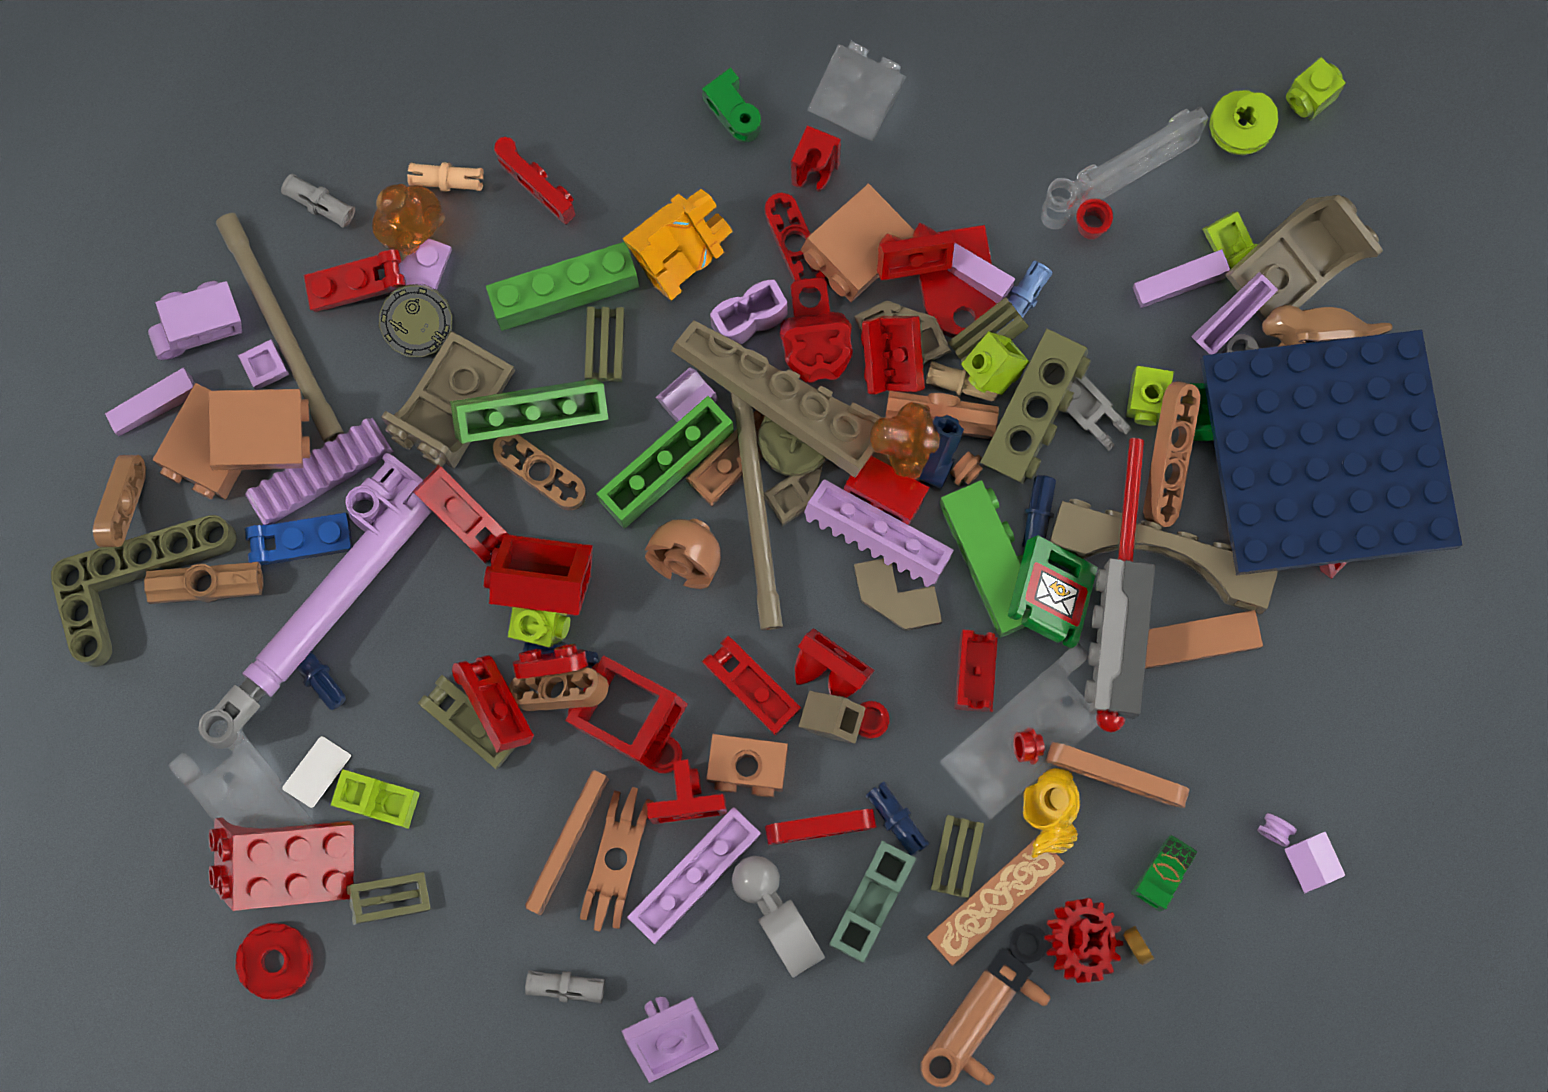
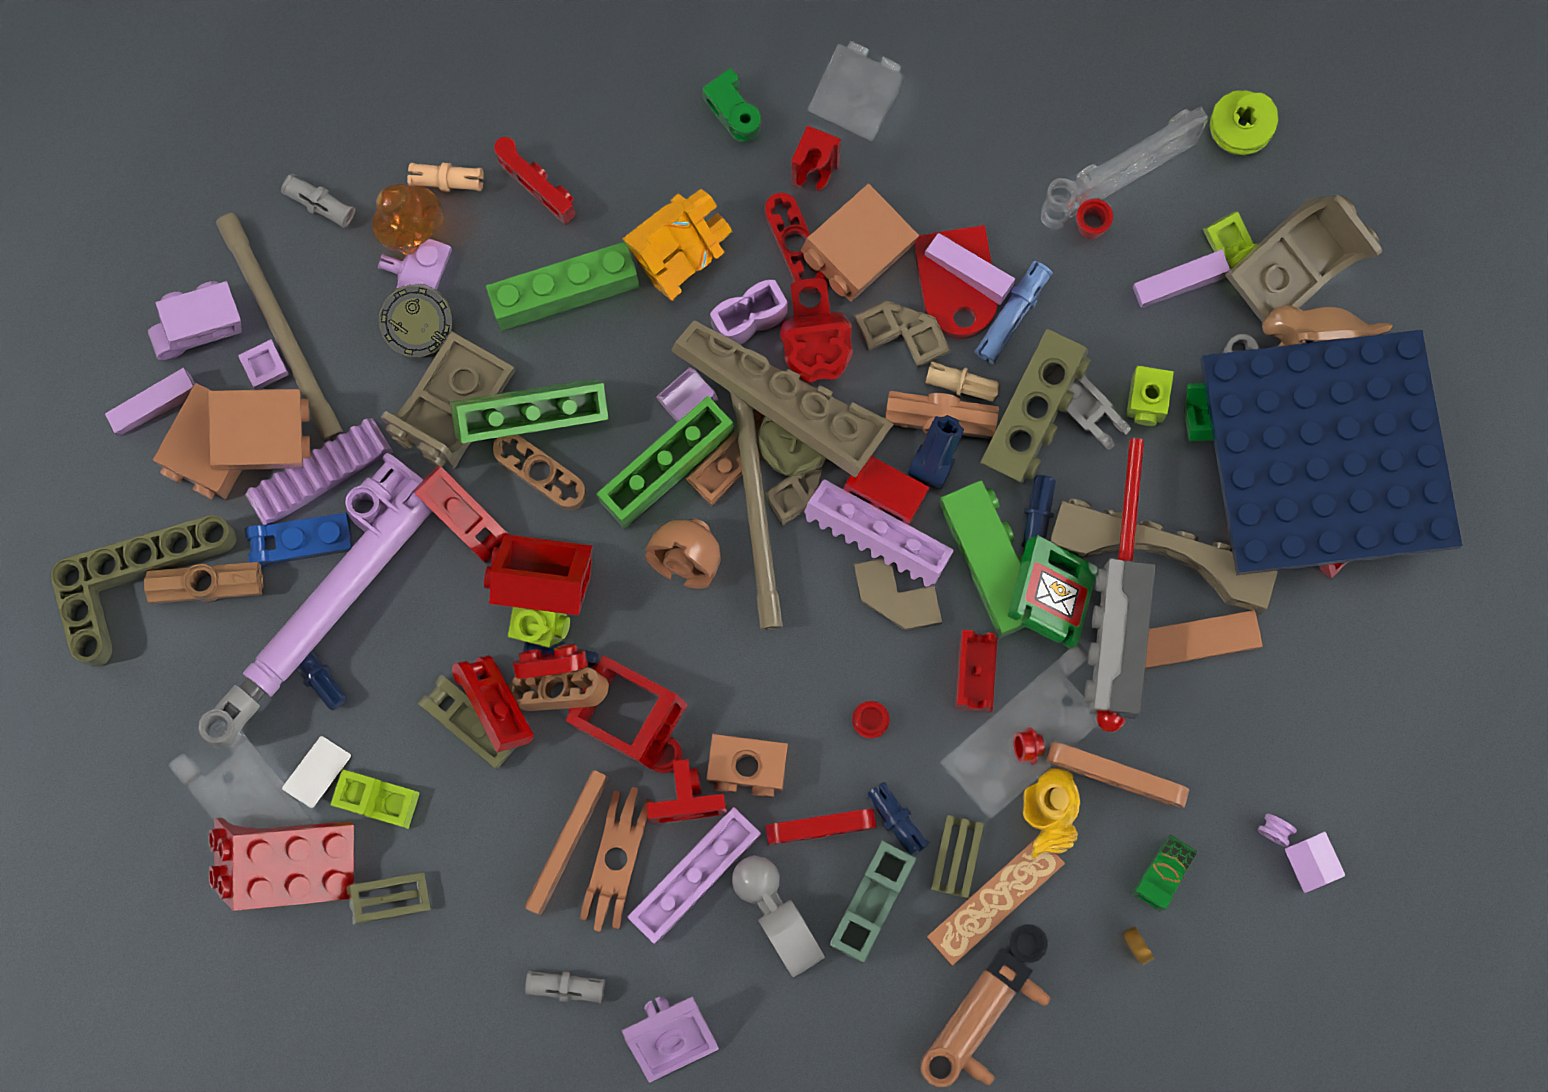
medium nougat beam [93,455,146,547] -> none
red tile [235,923,313,1000] -> none
red plate [304,250,406,312] -> none
olive tile [585,307,625,382] -> none
red plate [701,636,801,735] -> none
red tile [795,628,875,698] -> none
dark tan brick [799,691,866,744] -> none
red bracket [861,316,925,395] -> none
clear orange plate [870,402,940,479] -> none
red tile [877,223,955,281] -> none
olive tile [948,297,1029,362] -> none
nougat plate [950,451,983,486] -> none
lime brick [961,331,1030,395] -> none
red gear [1044,898,1123,983] -> none
nougat beam [1143,381,1200,527] -> none
lavender piece [1191,272,1278,354] -> none
lime brick [1286,57,1346,120] -> none

